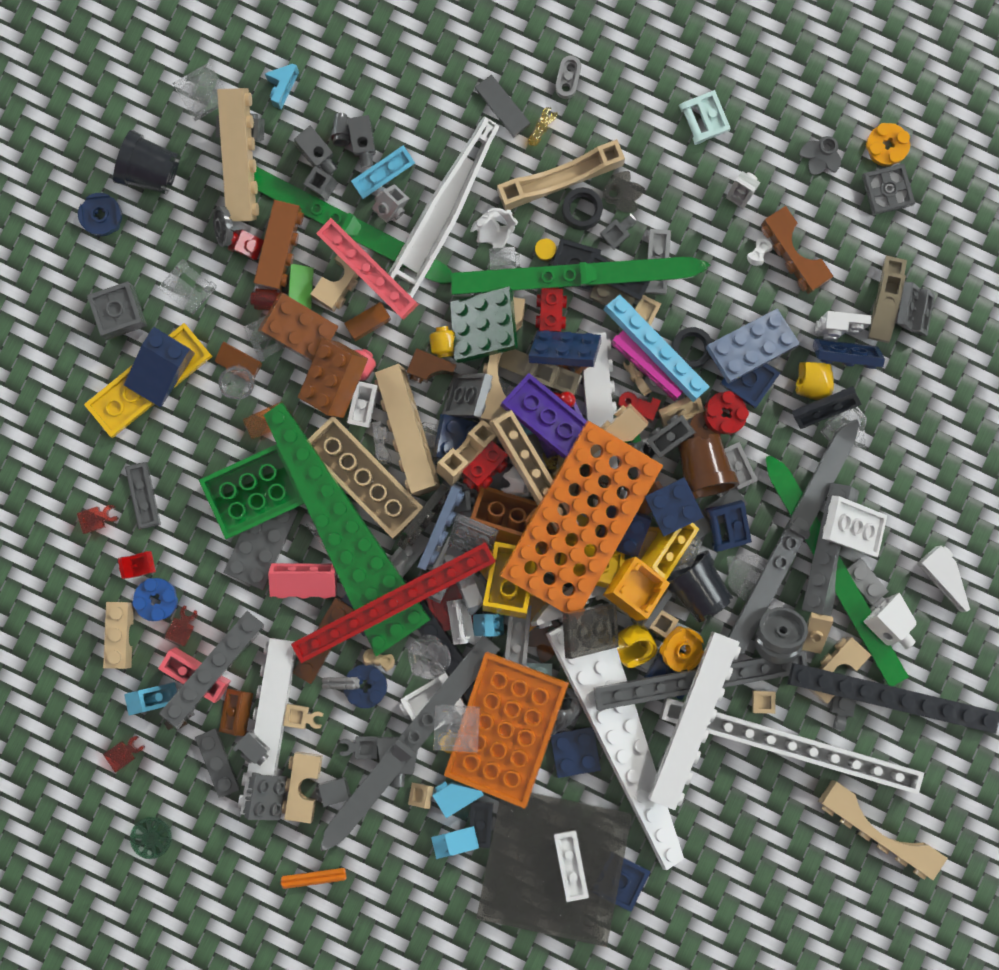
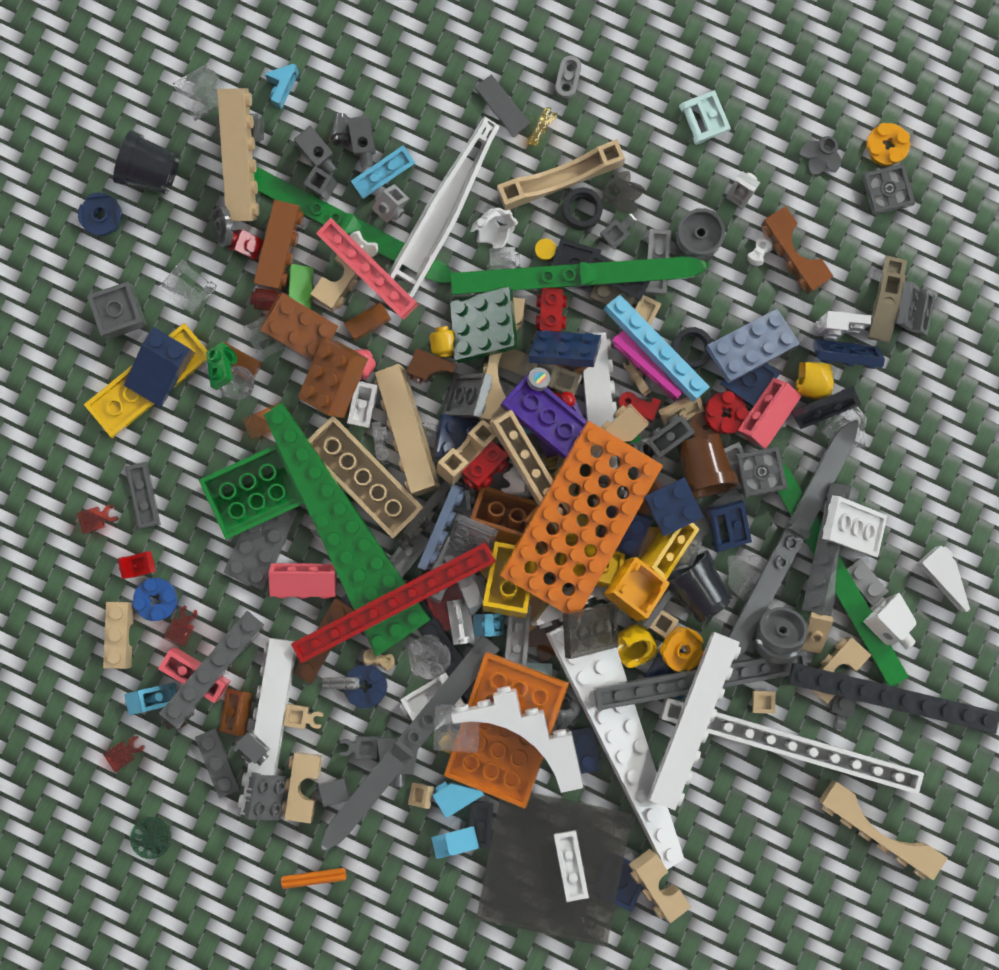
none -> green plate [206,342,237,390]
none -> white piece [350,231,378,258]
none -> white arch [451,686,583,793]
none -> light grey tile [527,368,550,391]
none -> tan arch [629,849,691,923]
none -> dark grey wheel [675,208,725,261]
none -> dark grey piece [735,446,788,498]
none -> coral brick [737,378,802,449]

